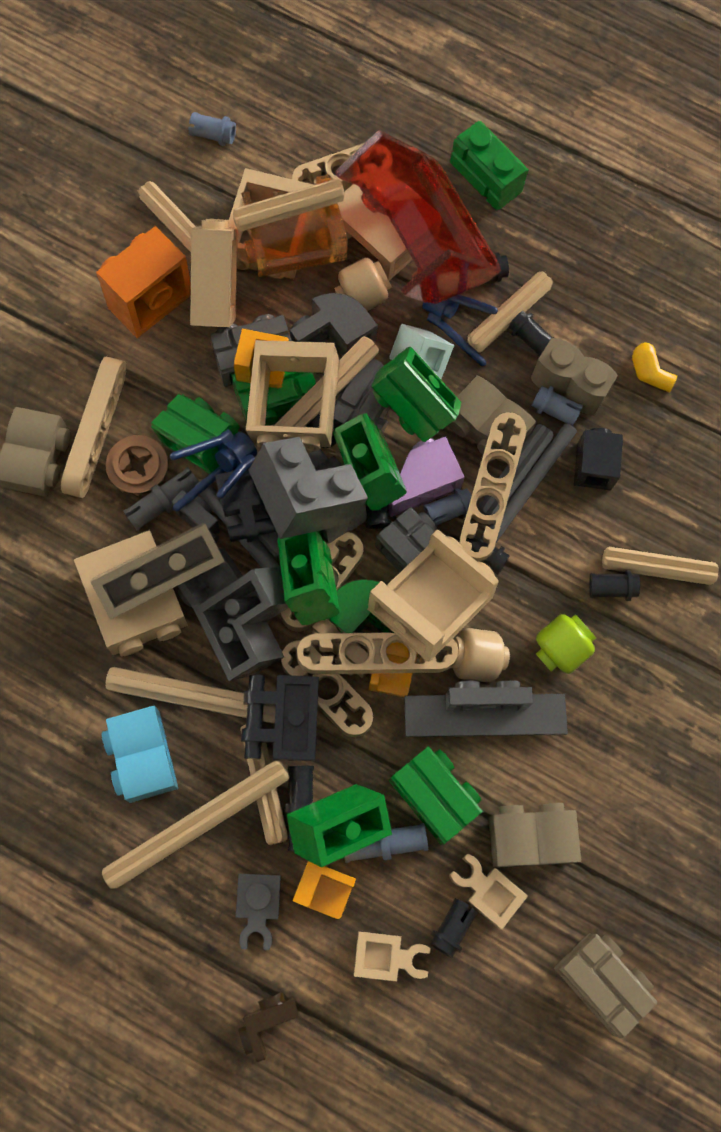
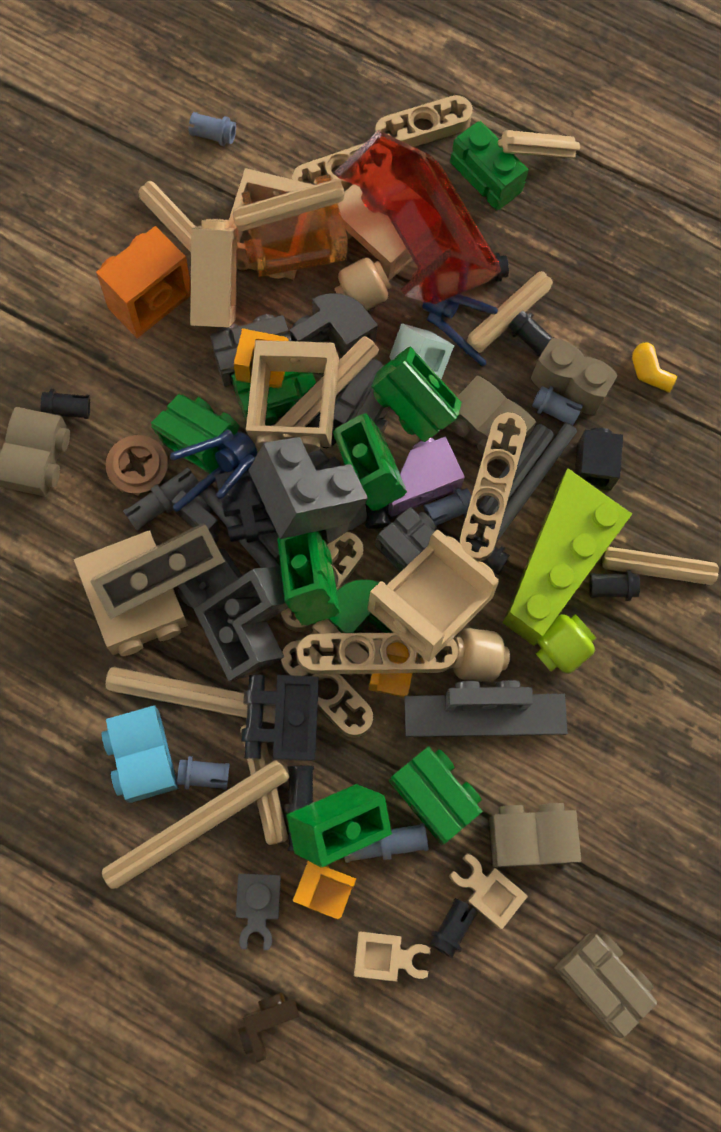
tan beam [61,356,126,498] -> none
none -> black pin [40,389,91,419]
none -> sand blue pin [177,756,230,790]
none -> tan beam [375,95,473,153]
none -> tan axle [498,130,580,159]
none -> lime wedge [502,469,632,646]

